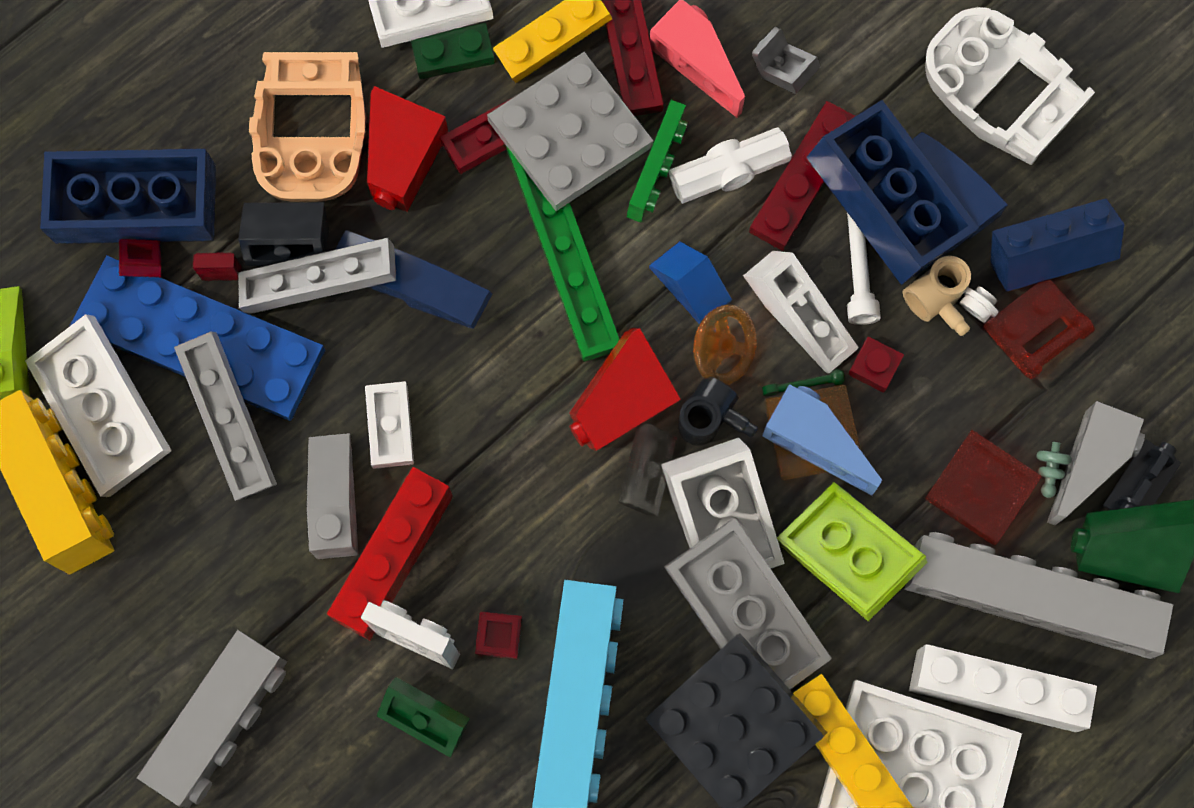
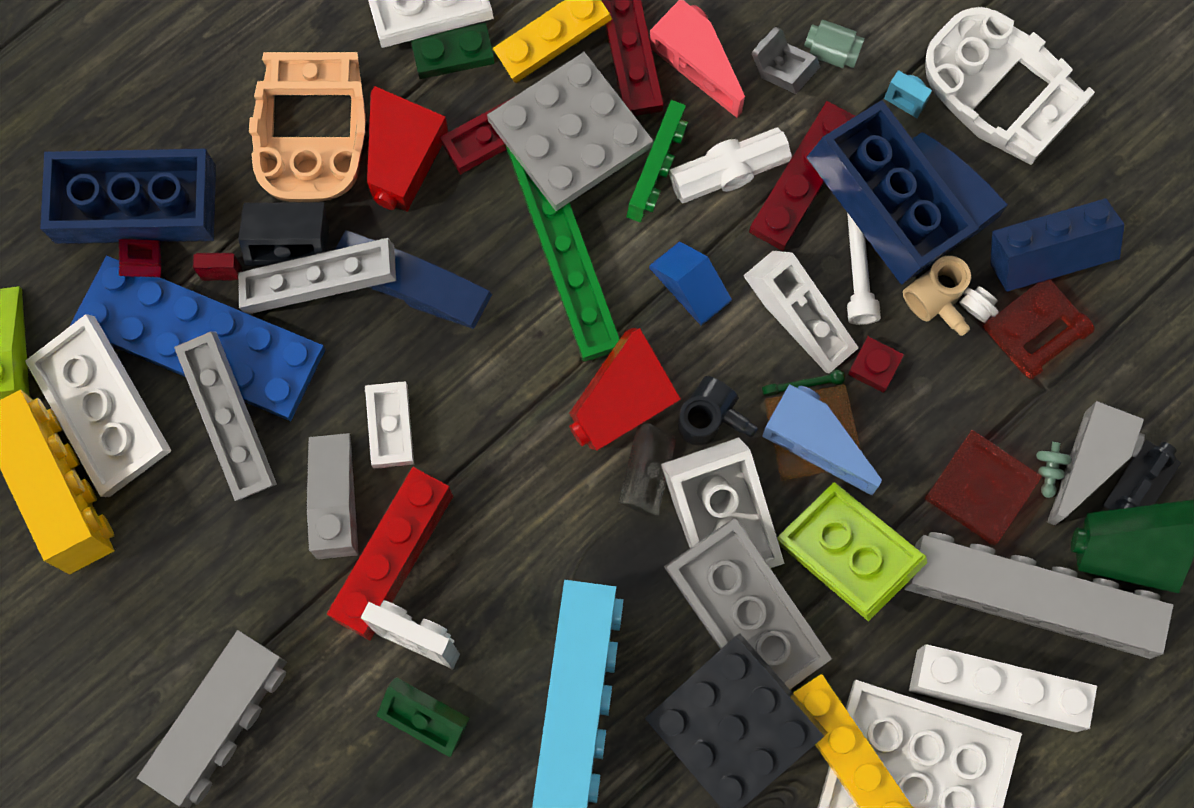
dark red tile [475,612,522,660] -> none
clear orange piece [693,305,757,385] -> none
none -> sand green brick [804,19,865,68]
none -> medium azure plate [884,70,932,118]

